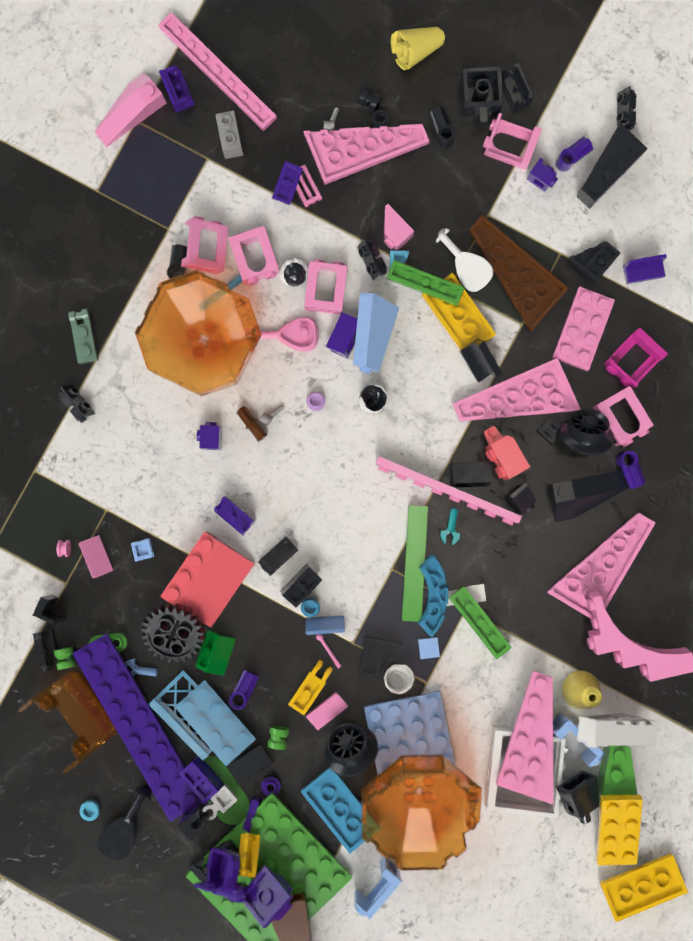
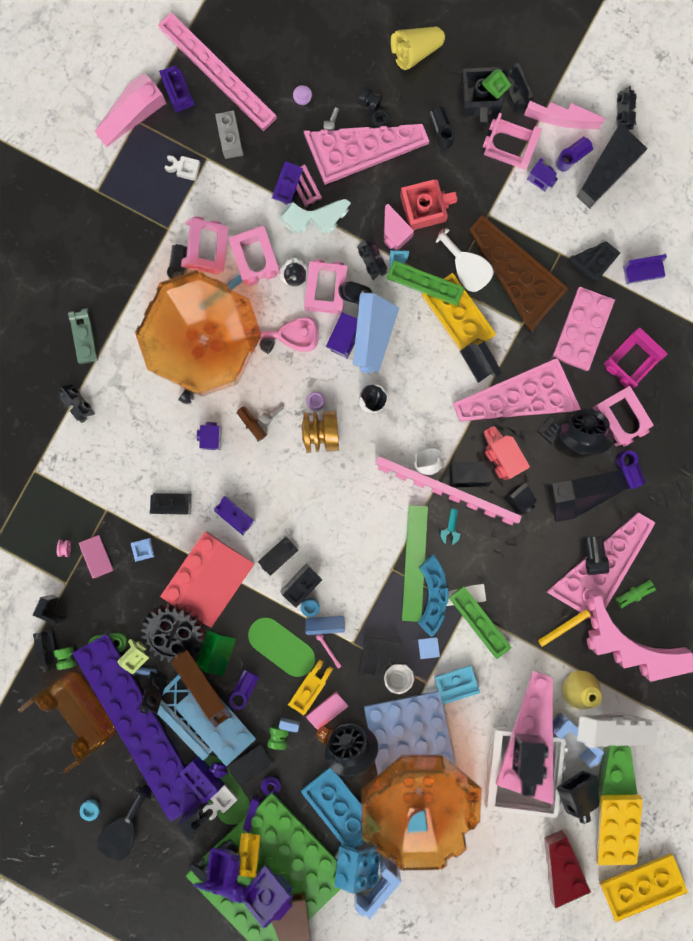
none -> yellowish green bracket [117,639,149,674]
none -> black hinge [139,671,167,714]
none -> black hinge [149,493,192,515]
none -> white plate [165,156,200,181]
none -> reddish brown slope [171,651,232,728]
none -> black hinge [178,388,194,404]
none -> dark purple plate [209,763,228,778]
none -> bright green sticker [248,618,315,677]
none -> black hinge [259,337,275,354]
none -> light aqua arch [277,199,351,234]
none -> light blue tile [279,717,300,733]
none -> lavender plate [293,85,312,105]
none -> pearl gold wheel [301,411,339,453]
none -> clear orange hinge [316,727,333,744]
none -> dark azure bracket [334,845,381,894]
none -> black piece [338,281,372,305]
none -> coral hinge [400,179,457,230]
none -> medium azure tile [408,810,428,832]
none -> white hair [414,448,443,475]
none -> medium azure plate [434,665,480,705]
none -> bright green slope [482,70,511,99]
none -> black hinge [512,733,549,797]
none -> bright pink slope [524,101,606,129]
none -> yellow bar [538,609,591,647]
none -> dark red wedge [544,830,591,909]
none -> black piece [585,536,610,575]
none -> bright green pin [615,580,656,609]

